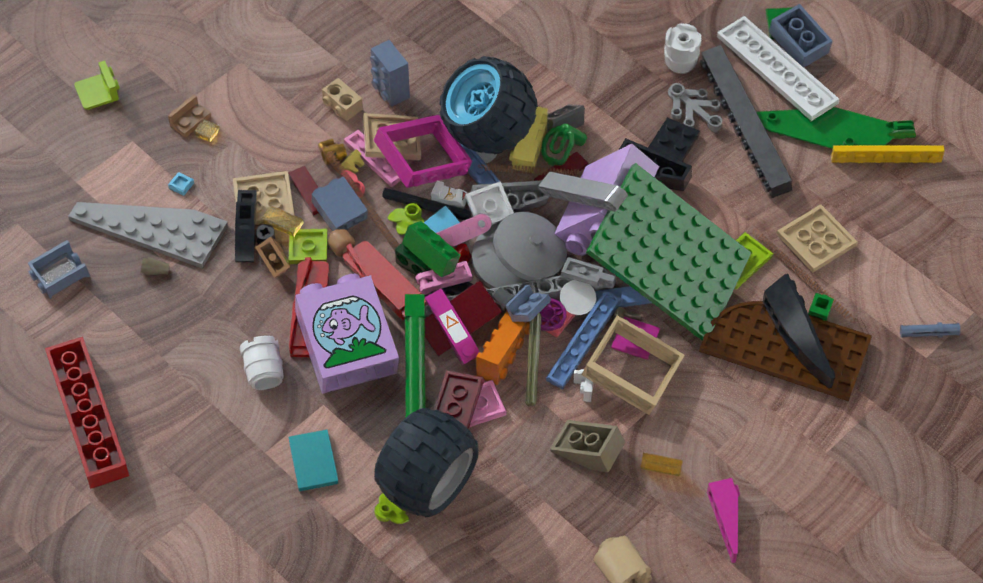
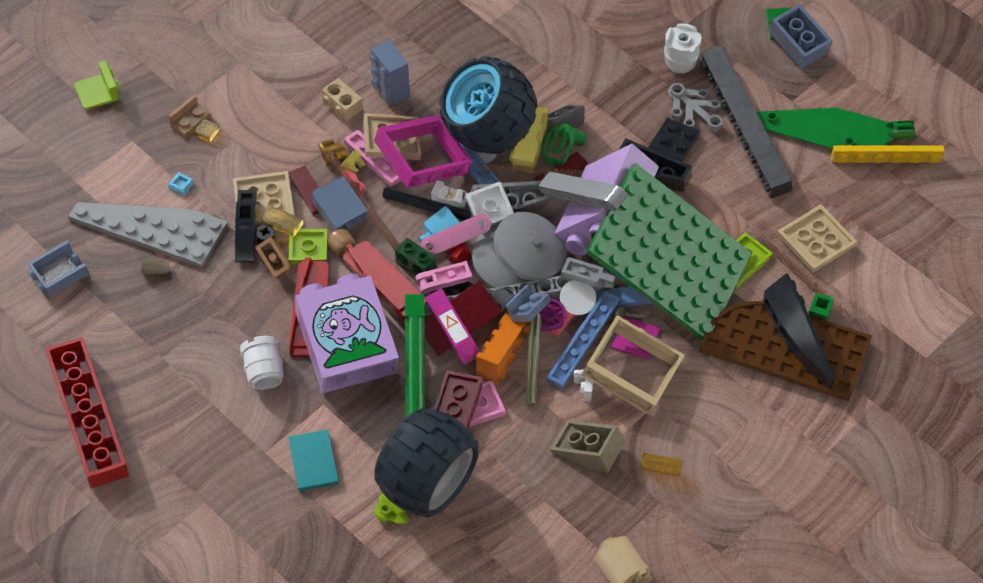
lime plate [388,203,424,235] -> none
green brick [402,221,461,277] -> none
dark pink slope [707,478,740,563] -> none
white plate [717,16,839,121] -> none
sand blue pin [900,322,960,338] -> none

